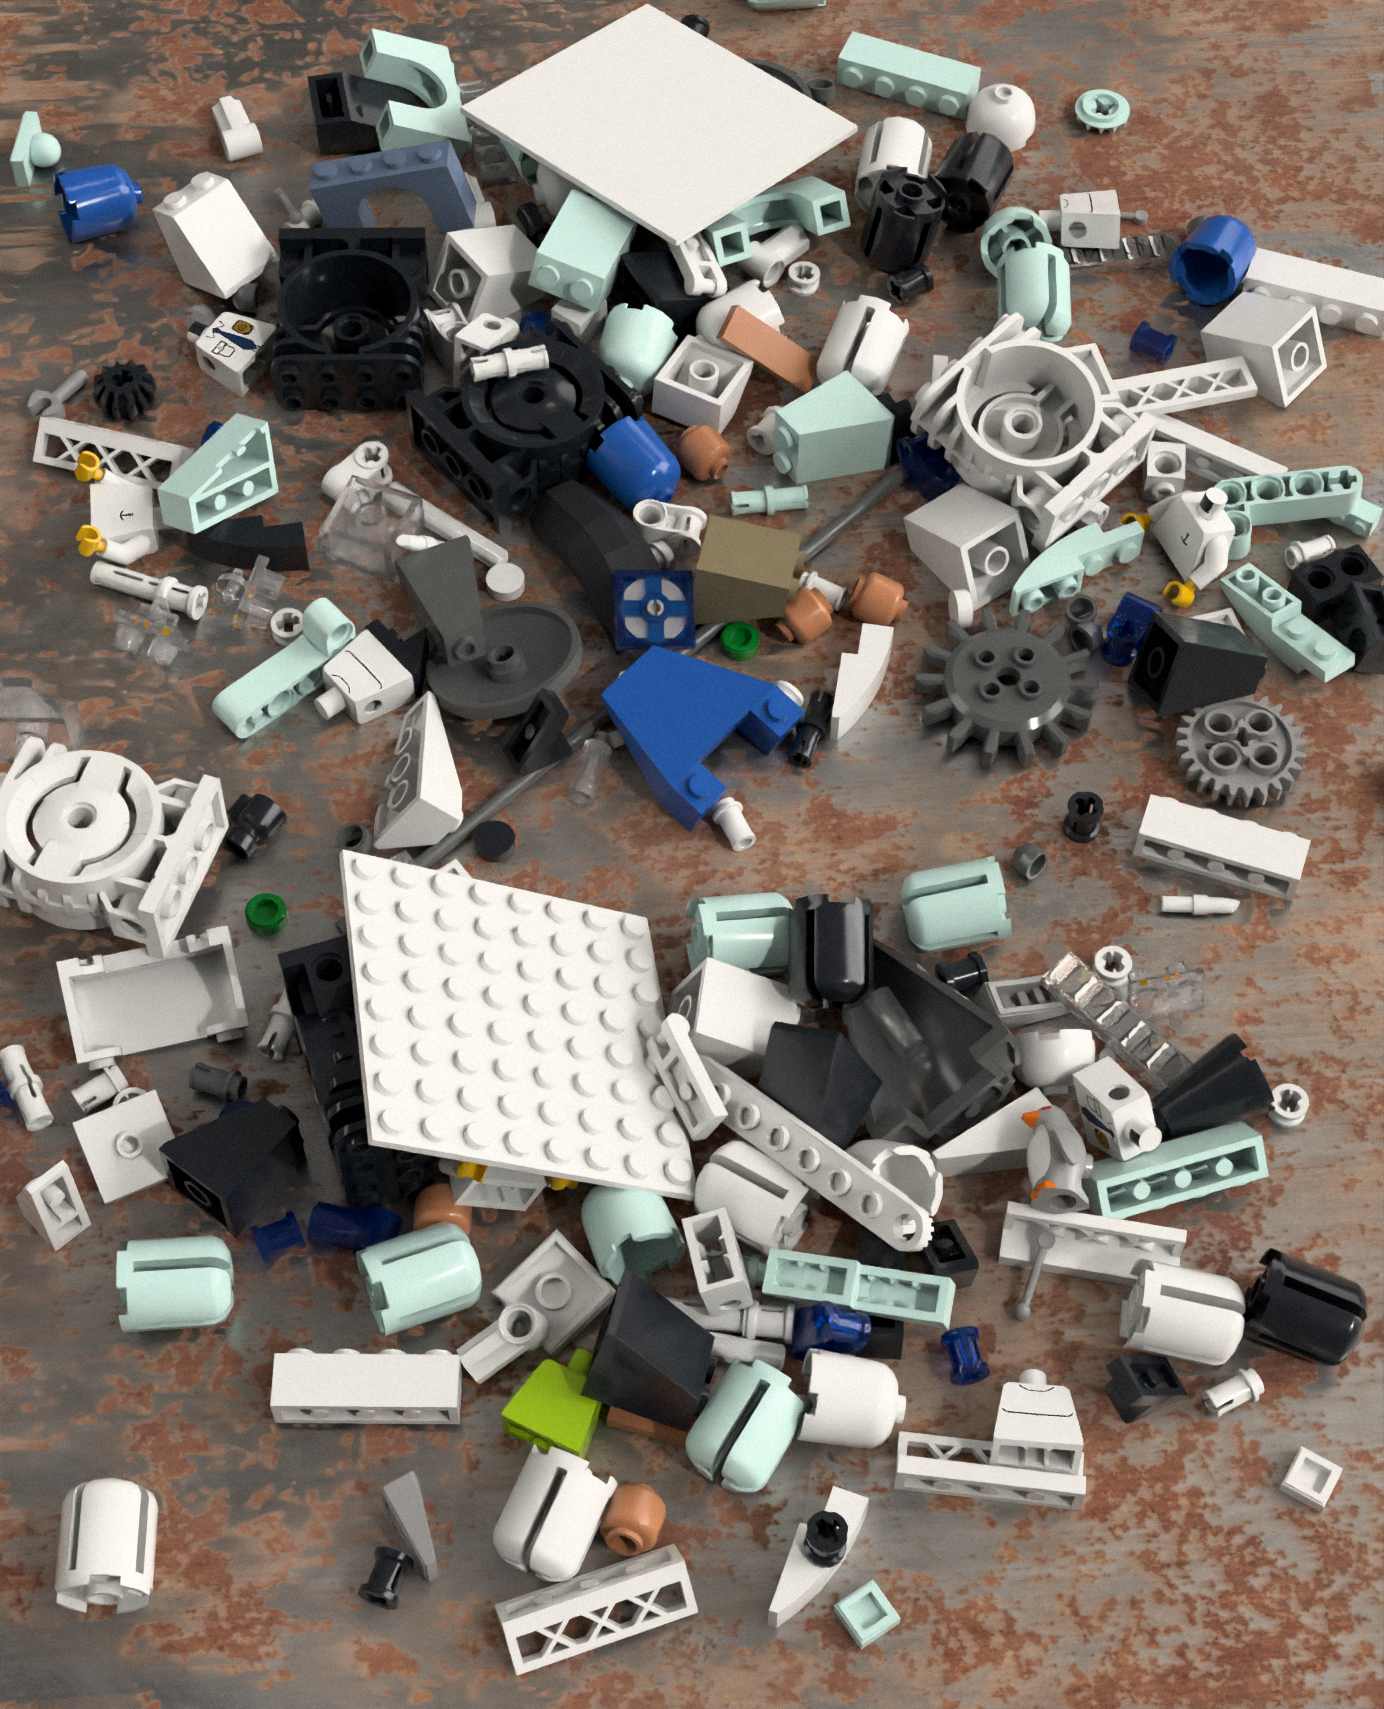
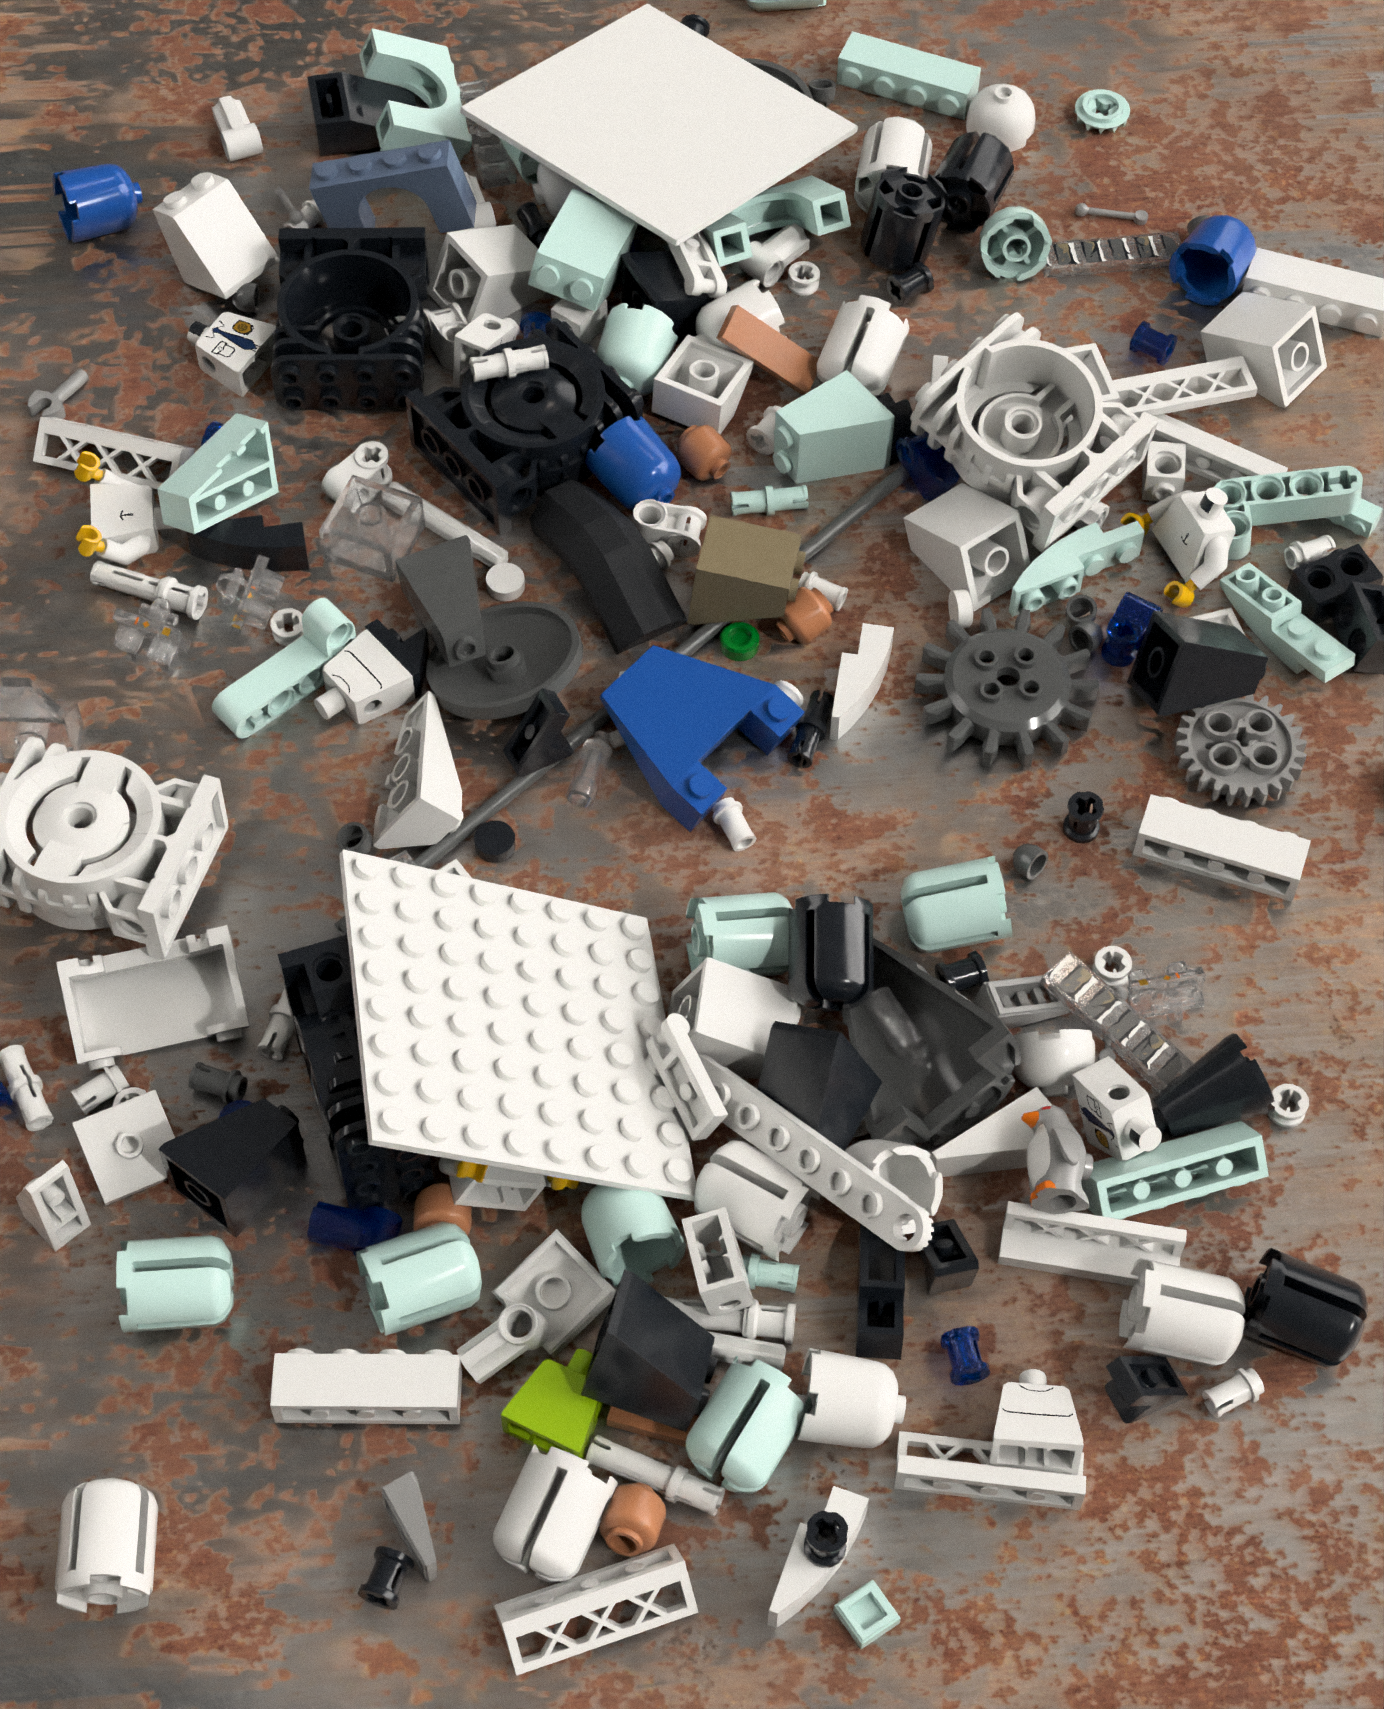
light aqua tile [10,111,61,187] -> none
black gear [93,359,157,423] -> none
black piece [222,793,287,860] -> none
green tile [245,893,288,936] -> none
clear blue bush [250,1211,306,1264] -> none
white piece [396,534,444,552] -> none
clear blue piece [612,570,696,650] -> none
light aqua slope [762,1248,956,1330] -> none
clear blue piece [792,1301,871,1362] -> none
nougat head [847,572,908,626] -> none
light aqua cylinder [997,242,1072,344] -> none
light grey hinge [1013,1231,1055,1321] -> none
white torso [1038,190,1121,249] -> none
white piece [1160,894,1240,915] -> none
white tile [1279,1446,1343,1512] -> none
none -> white pin [586,1435,725,1517]

